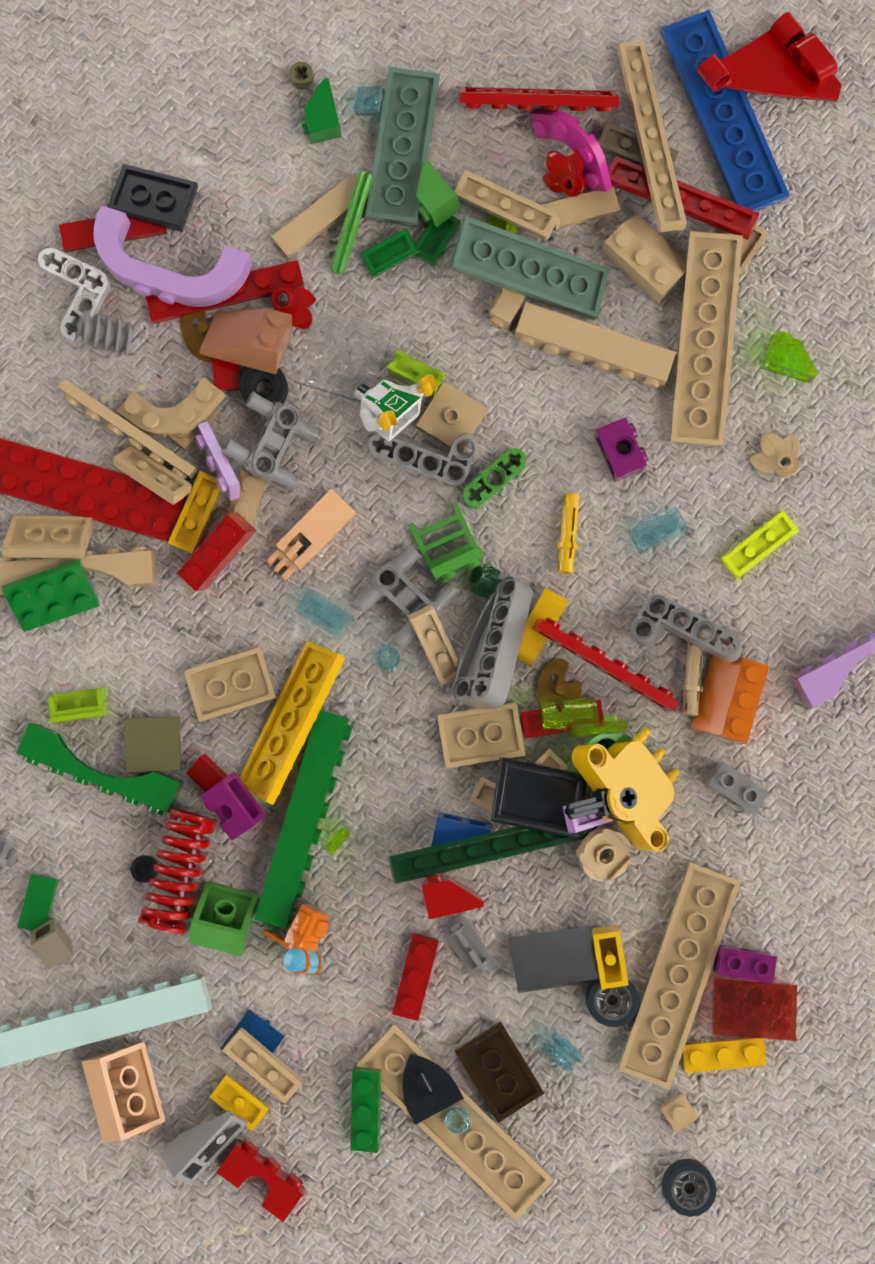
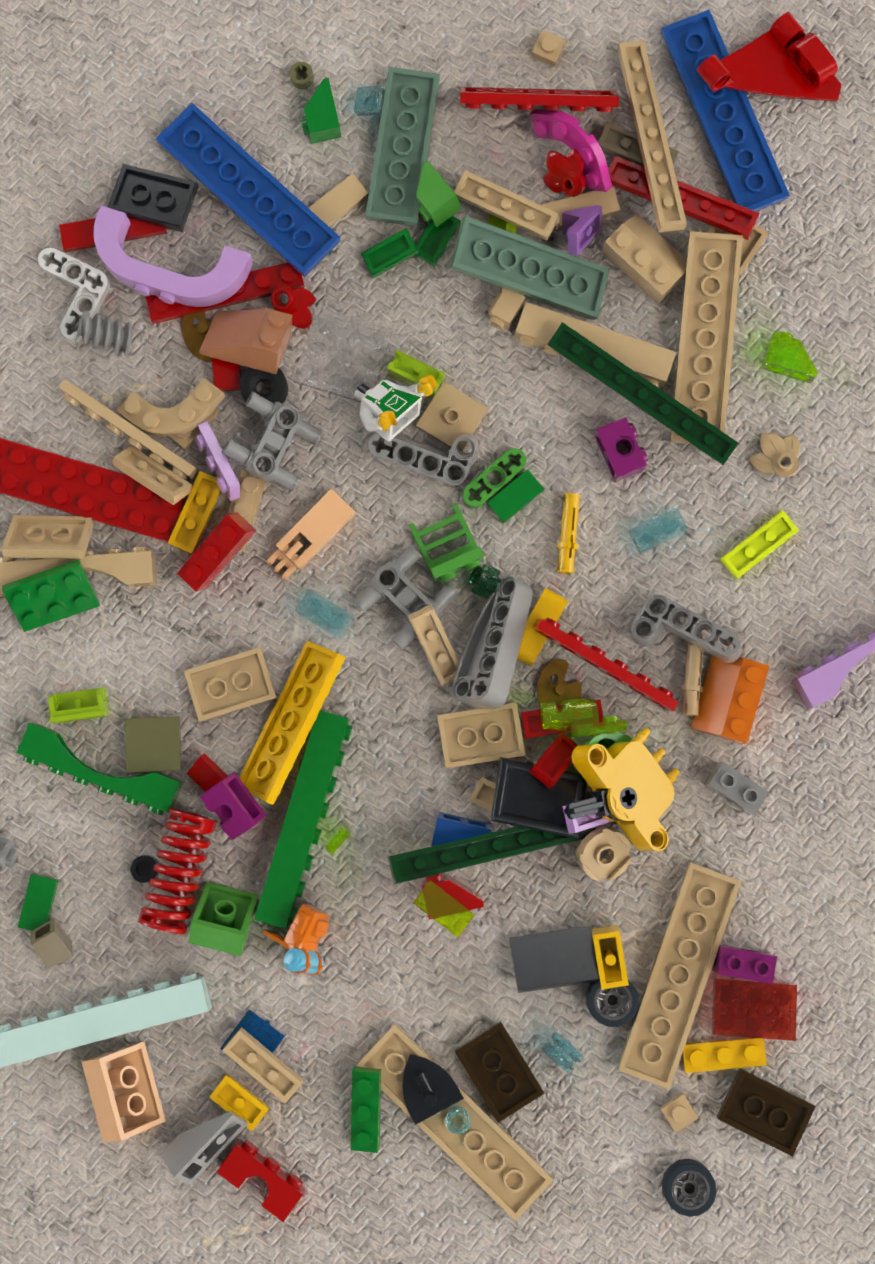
bright green axle [330,171,373,275] -> none
clear light blue bush [376,646,400,671] -> none
red plate [392,933,439,1021] -> none
light grey hinge [442,916,495,977] -> none
none -> blue plate [156,103,341,278]
none -> clear neon green tile [413,880,475,938]
none -> green tile [487,469,545,524]
none -> red tile [529,731,578,789]
none -> tan plate [531,30,566,67]
none -> dark green plate [547,322,739,465]
none -> medium lavender slope [562,205,602,256]
none -> dark brown plate [716,1068,816,1157]

